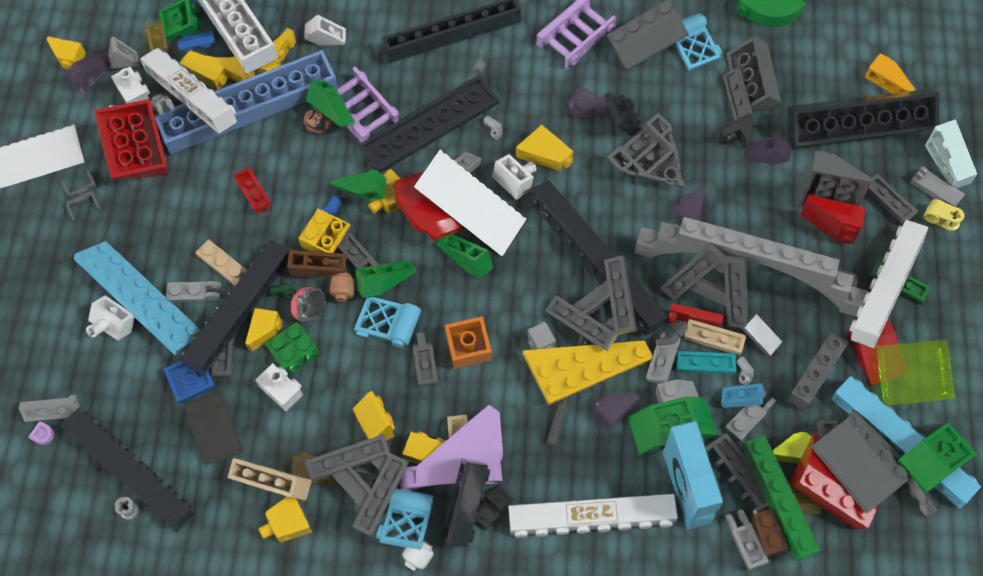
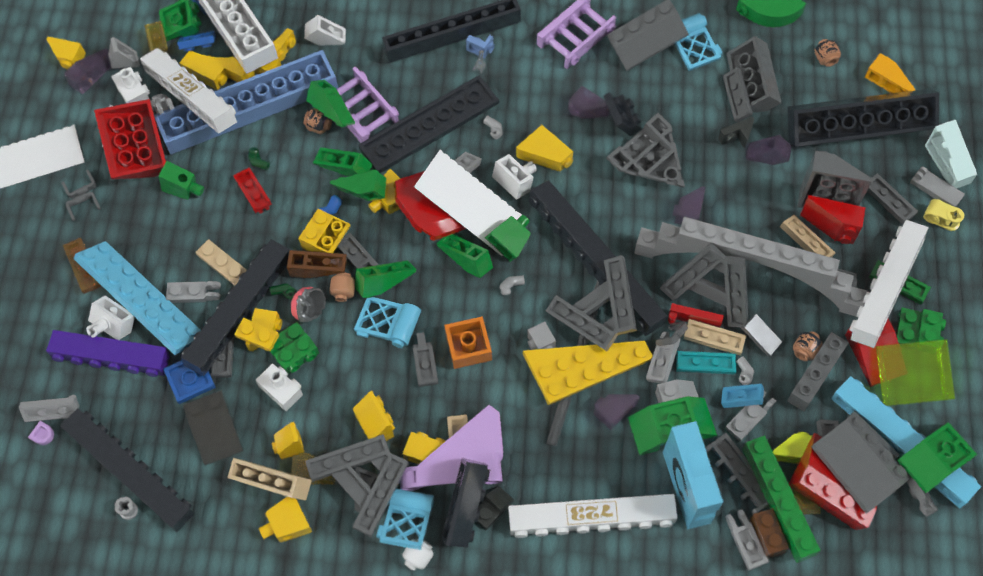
none -> dark purple brick [46,330,171,377]
none -> clear orange plate [63,238,101,294]
none -> green torso [158,161,204,200]
none -> yellow plate [234,318,279,352]
none -> dark green arm [248,147,270,170]
none -> yellow slope [272,422,305,459]
none -> green slope [313,147,372,177]
none -> medium blue bracket [466,35,494,59]
none -> green torso [484,215,531,262]
none -> light grey arm [500,275,525,295]
none -> tan plate [780,215,835,258]
none -> nougat head [793,332,823,361]
none -> nougat head [815,39,841,67]
none -> green plate [896,307,946,354]

